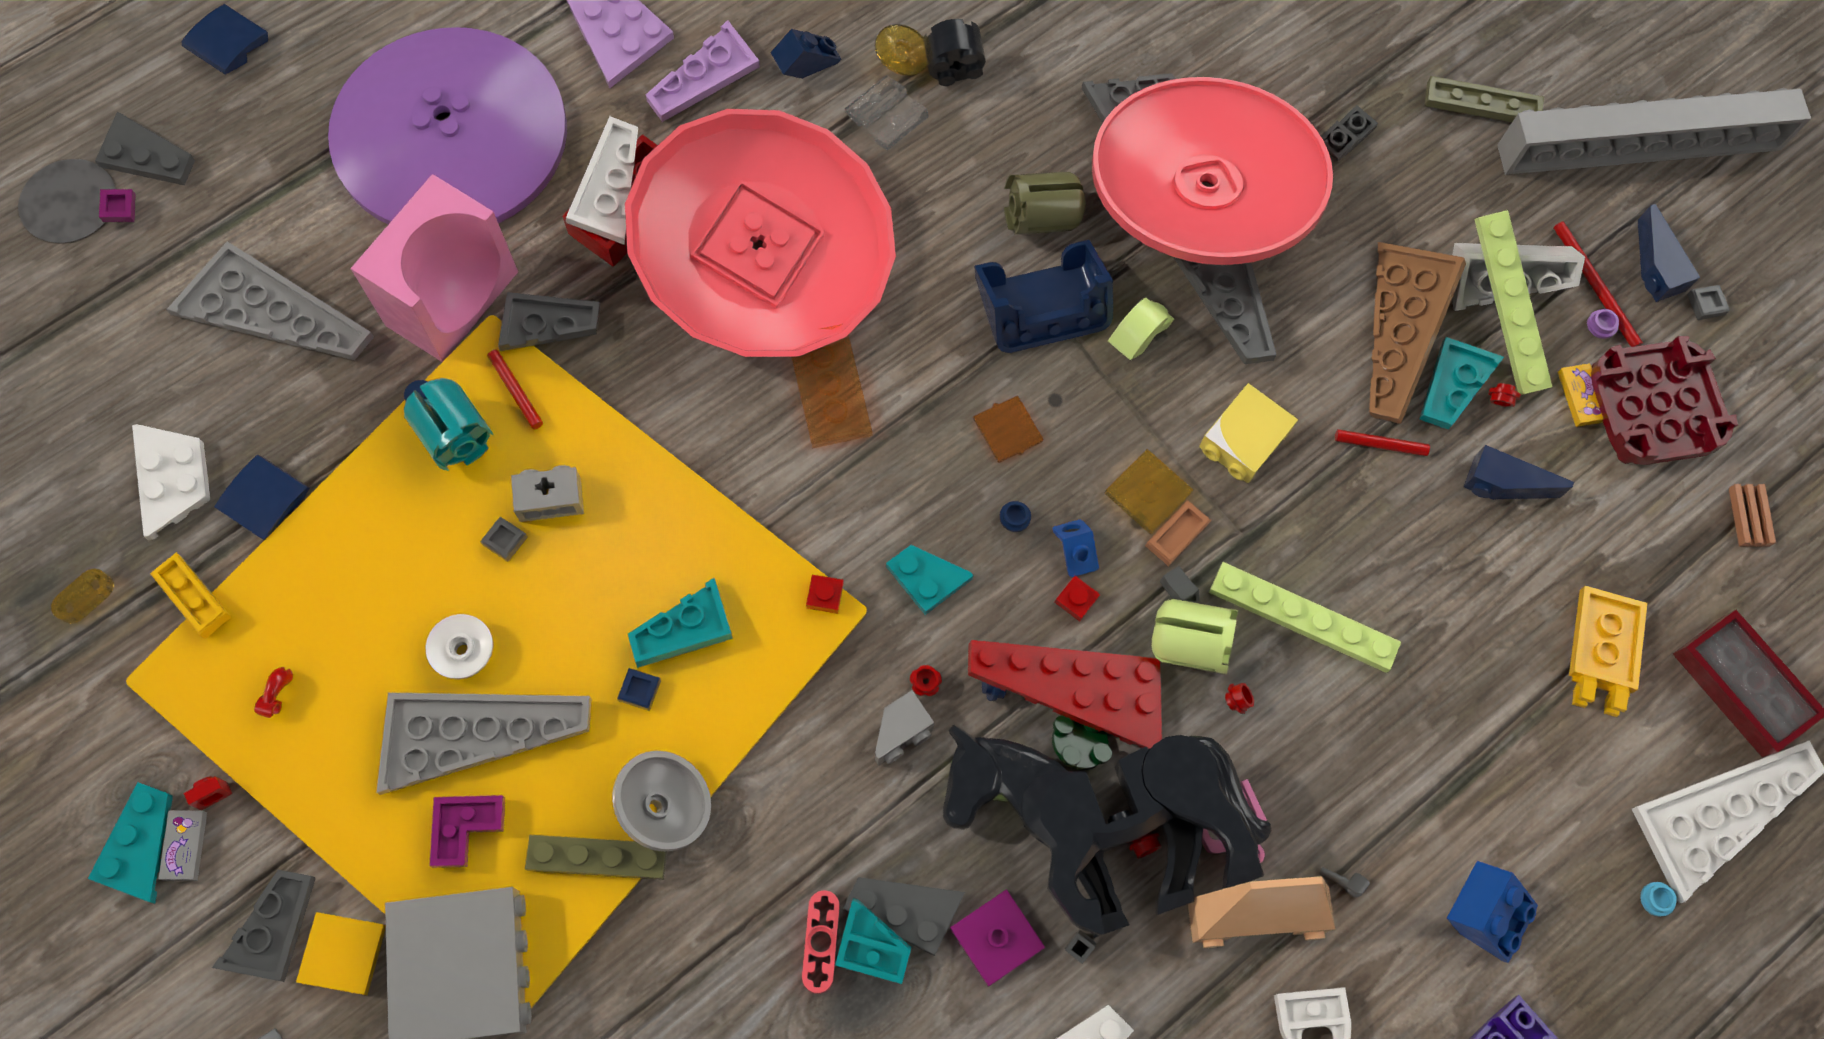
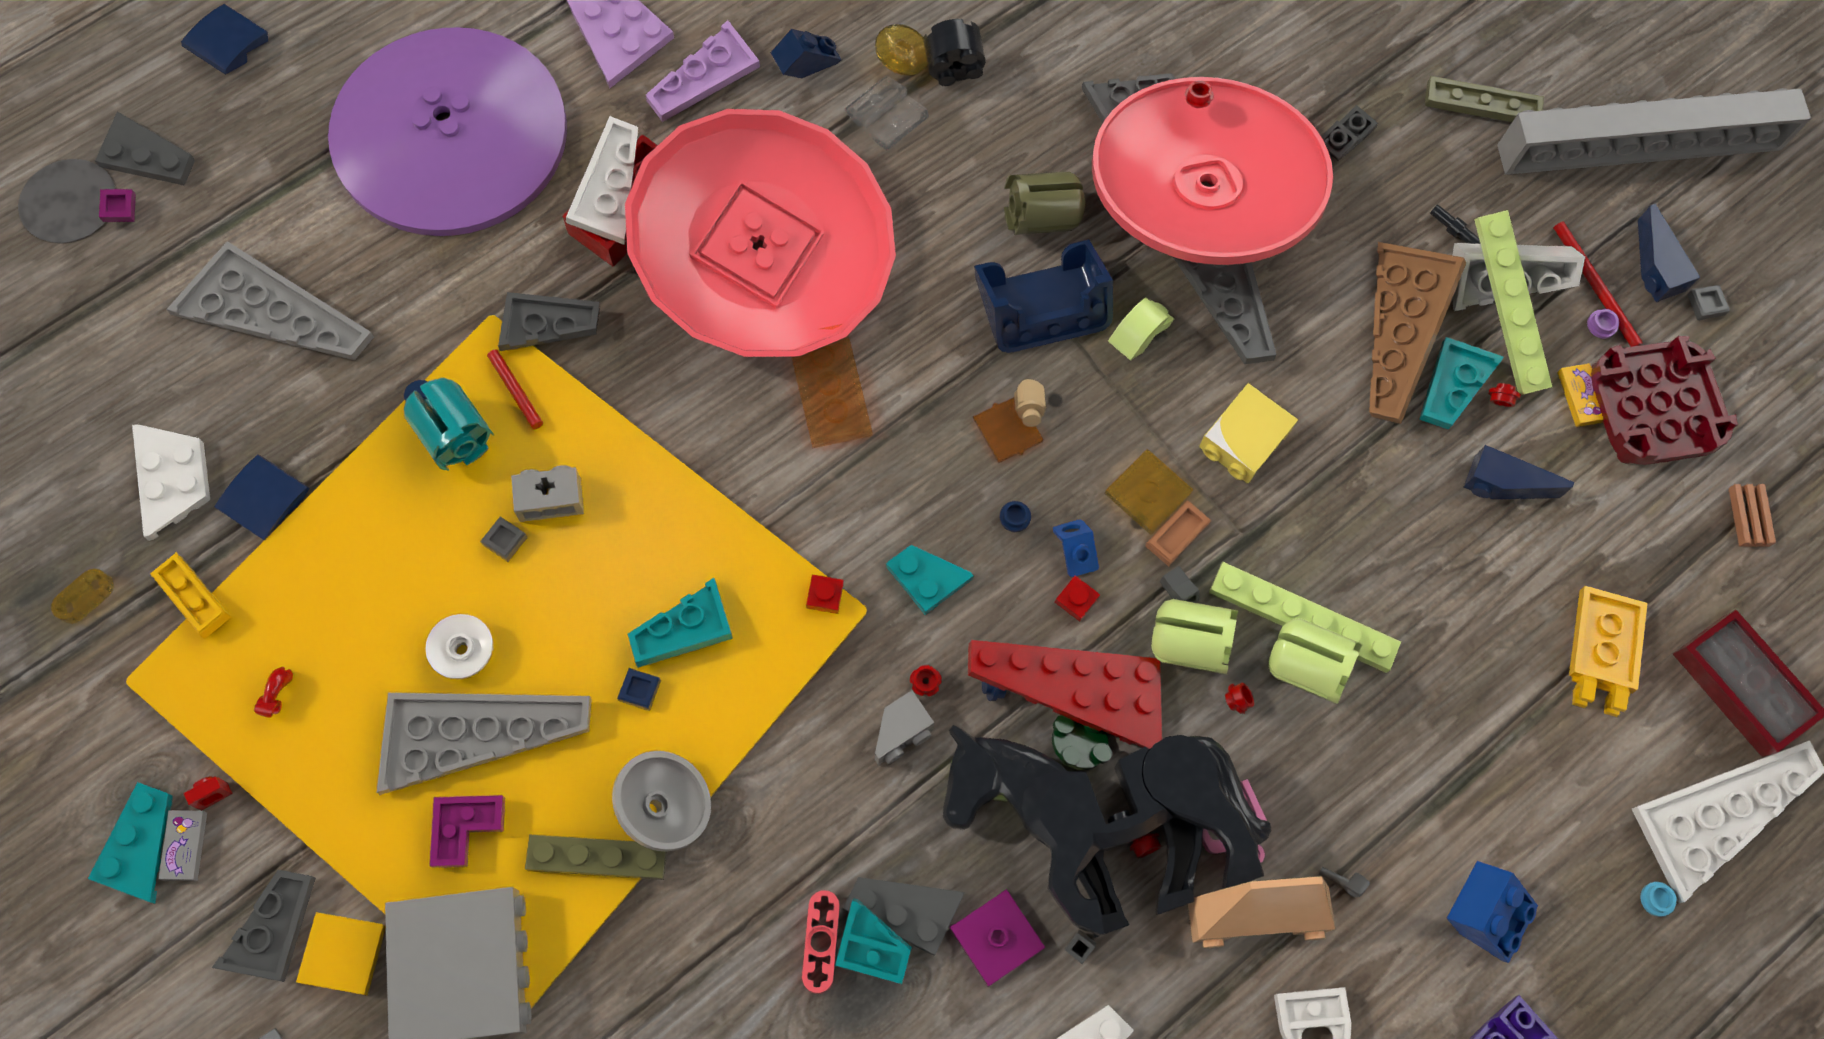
bright pink piece [350,174,518,362] -> none
red bar [1335,429,1430,456] -> none
none -> tan arm [1014,379,1046,427]
none -> red plate [1185,81,1214,108]
none -> yellowish green cylinder [1269,618,1363,704]
none -> black bar [1430,204,1480,244]

